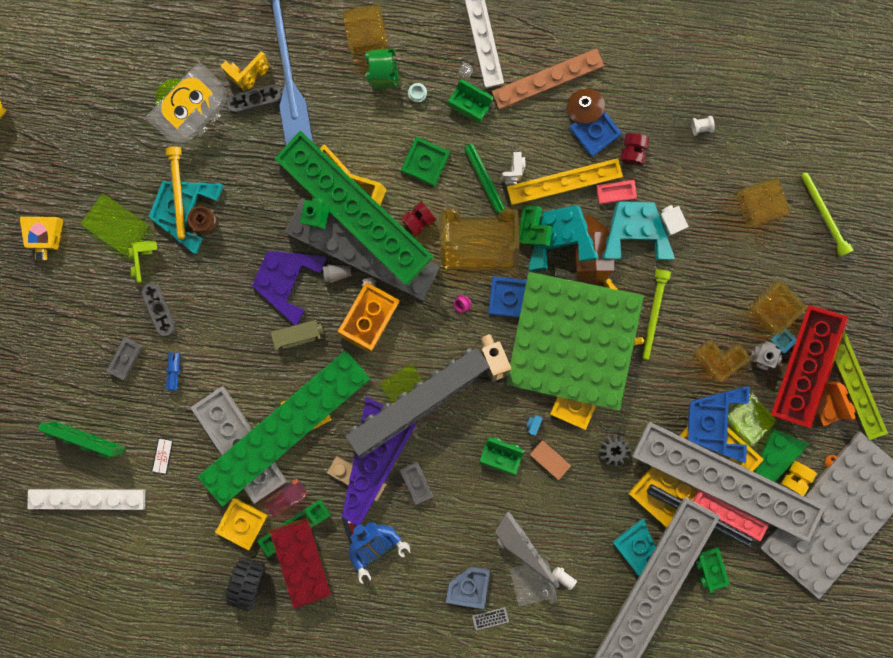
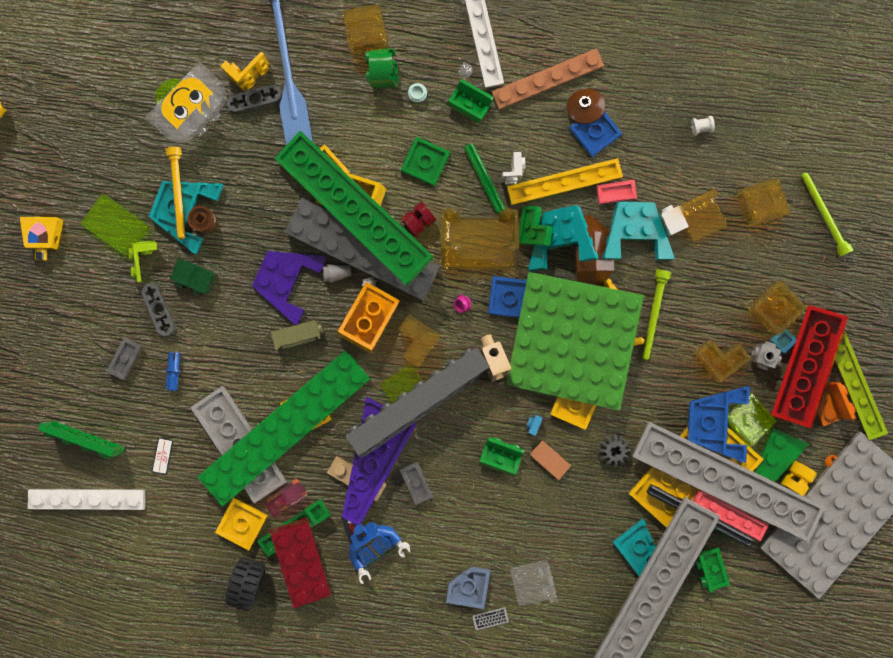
green brick [300,198,330,229] -> none
light grey wedge [496,512,560,588] -> none
white pin [552,567,577,590] -> none
dark red wheel [620,133,650,166] -> none
none -> dark green brick [170,258,217,296]
none -> clear yellow brick [398,314,441,368]
none -> clear yellow bracket [679,188,727,242]

